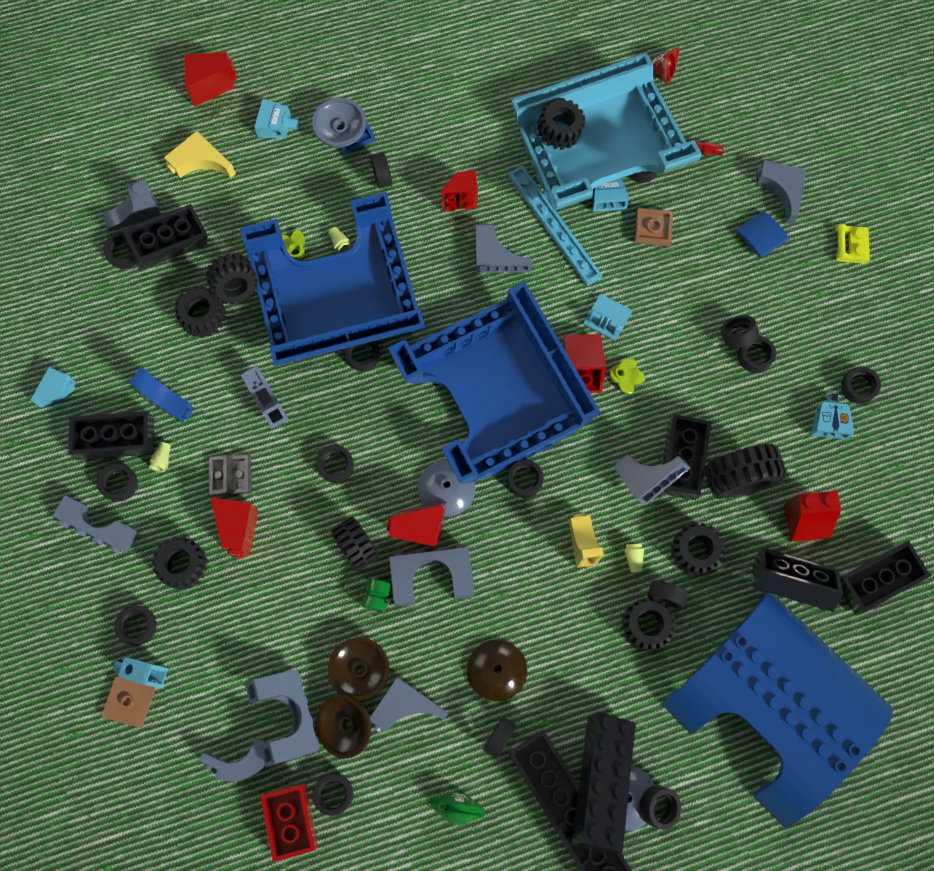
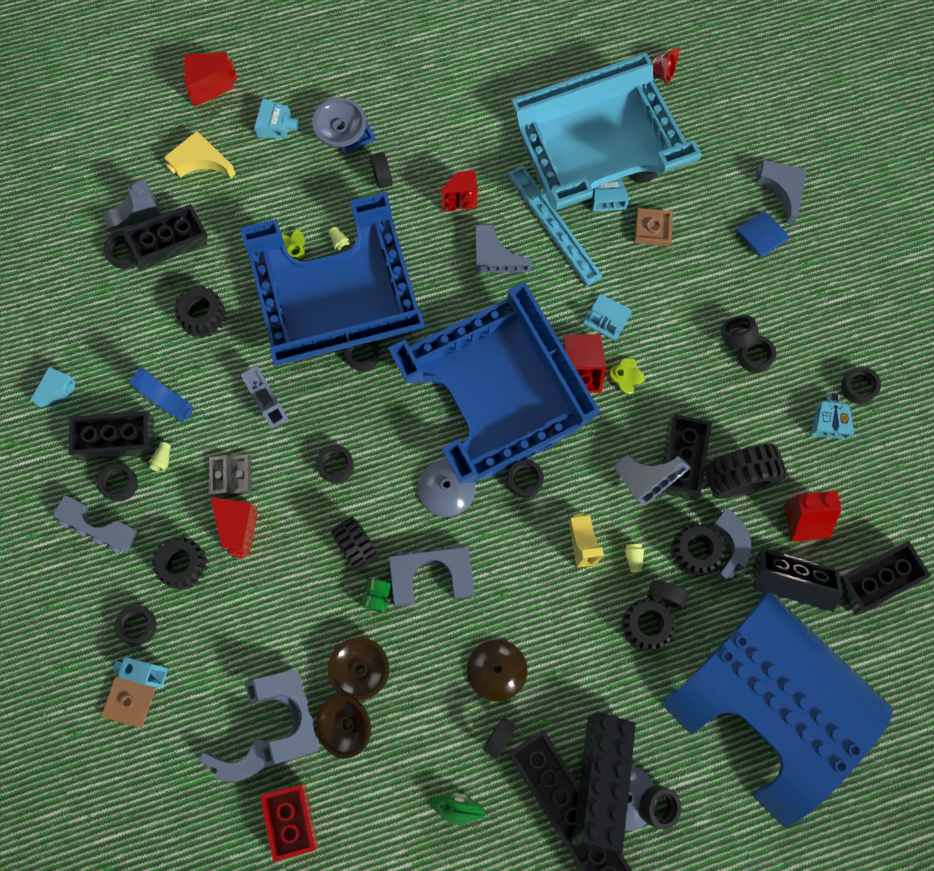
black tyre [205,253,258,305] -> none
black tyre [312,773,354,816] -> none
sand blue arch [370,678,448,733] -> none
red slope [386,501,447,547] -> none
black tyre [537,98,585,150] -> none
red pin [689,140,725,156] -> none
neon yellow plate [835,224,870,263] -> none
none -> sand blue arch [712,508,751,581]

